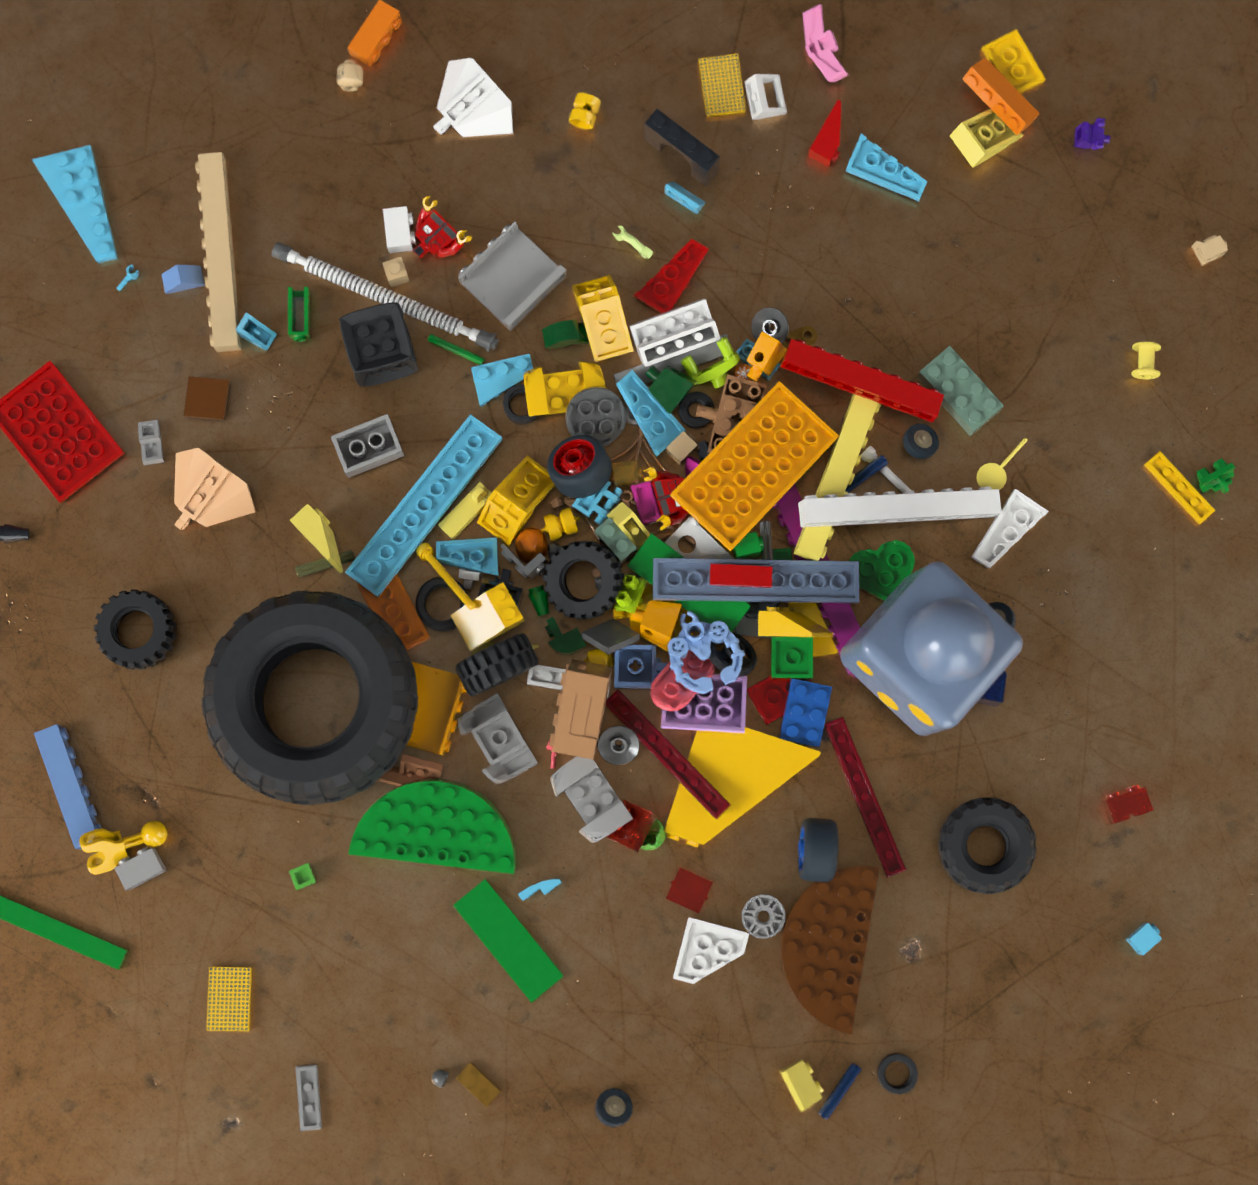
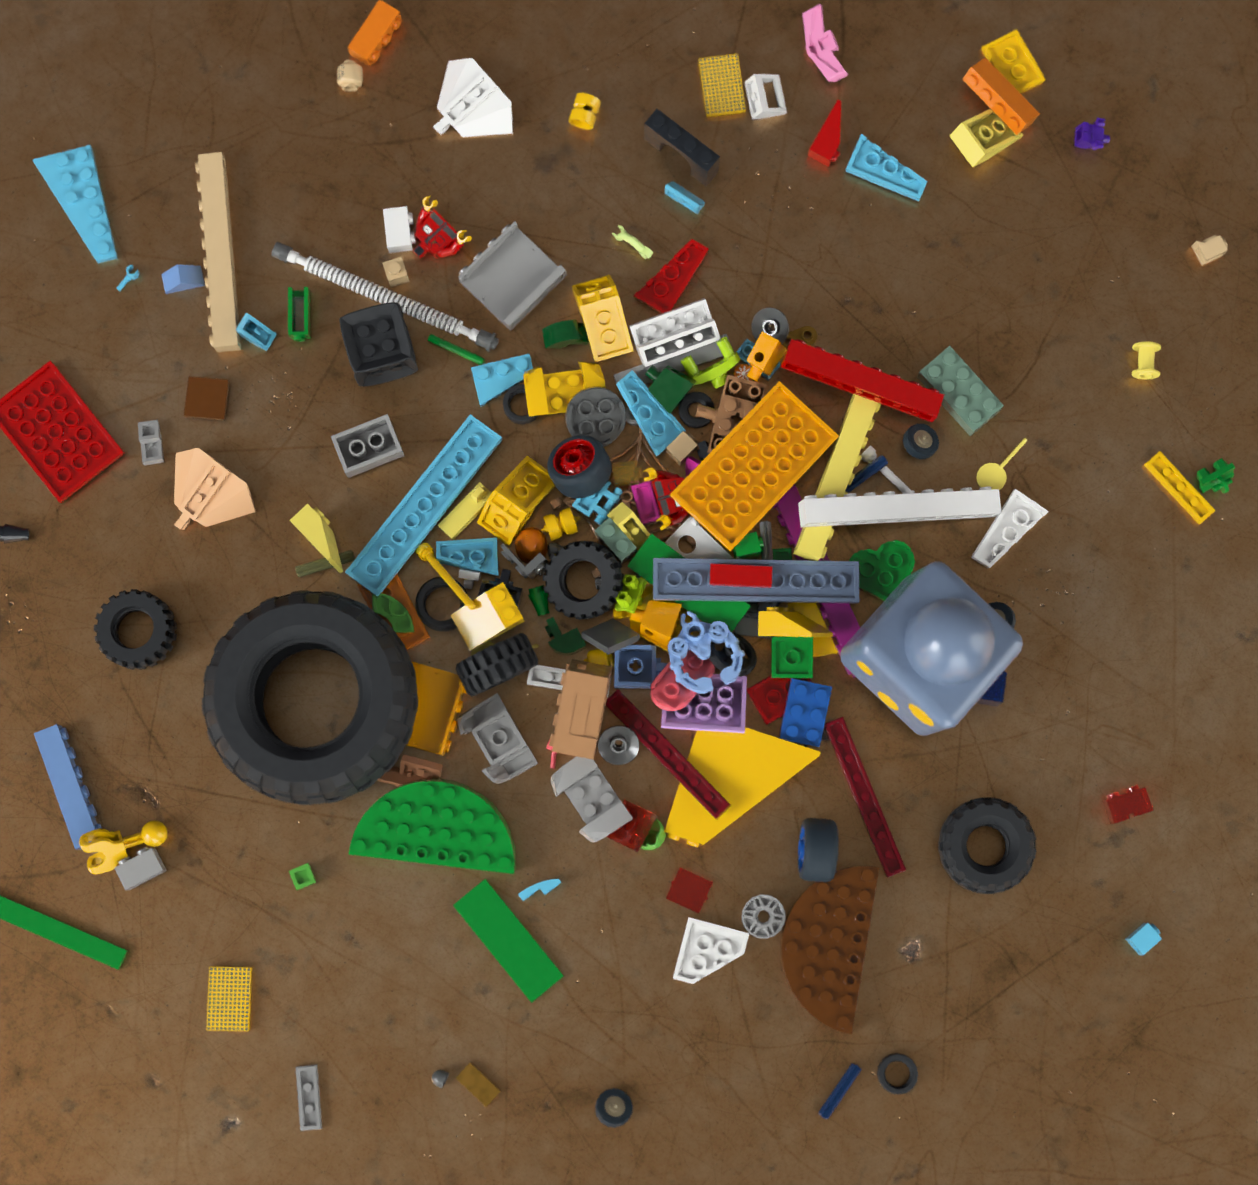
light yellow slope [779,1059,823,1111] -> none
none -> bright green tile [372,593,414,633]

